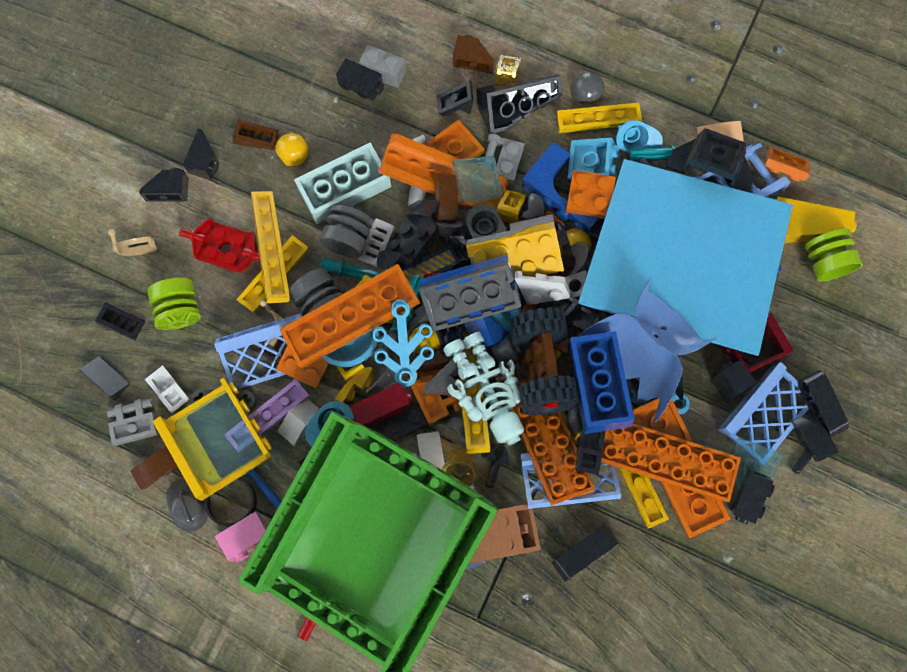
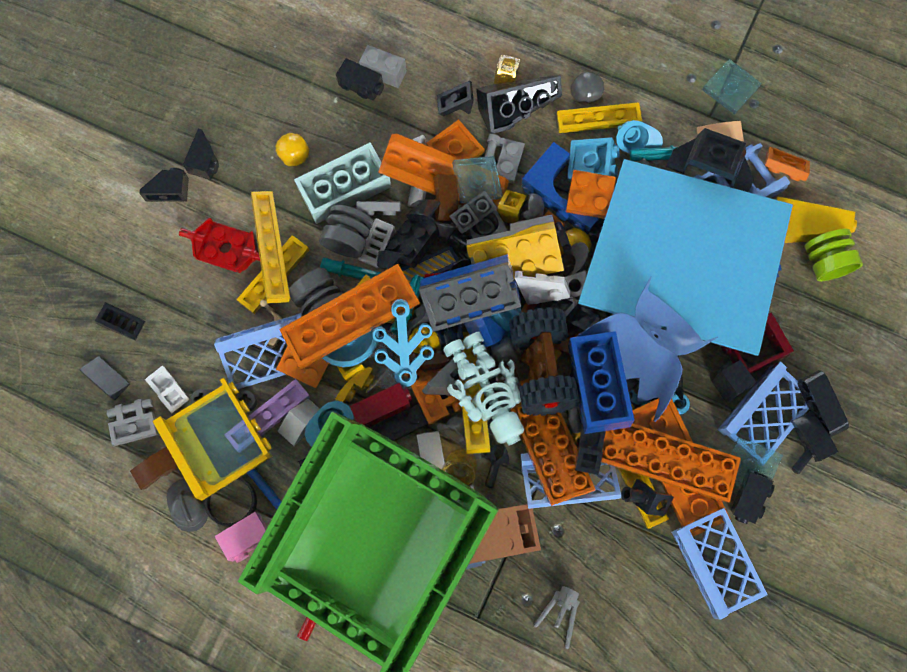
tan helmet [108,229,157,256] -> none
lime wheel [147,278,201,330] -> none
reddish brown slope [233,119,279,150] -> none
reddish brown slope [453,35,494,74] -> none
black beam [551,524,619,582] -> none
none -> light grey plate [356,200,401,215]
none -> dark grey slope [450,190,497,234]
none -> light grey plant [534,586,580,649]
none -> black bracket [621,479,674,516]
none -> light blue fence [672,508,768,620]
none -> clear light blue plate [702,59,762,115]

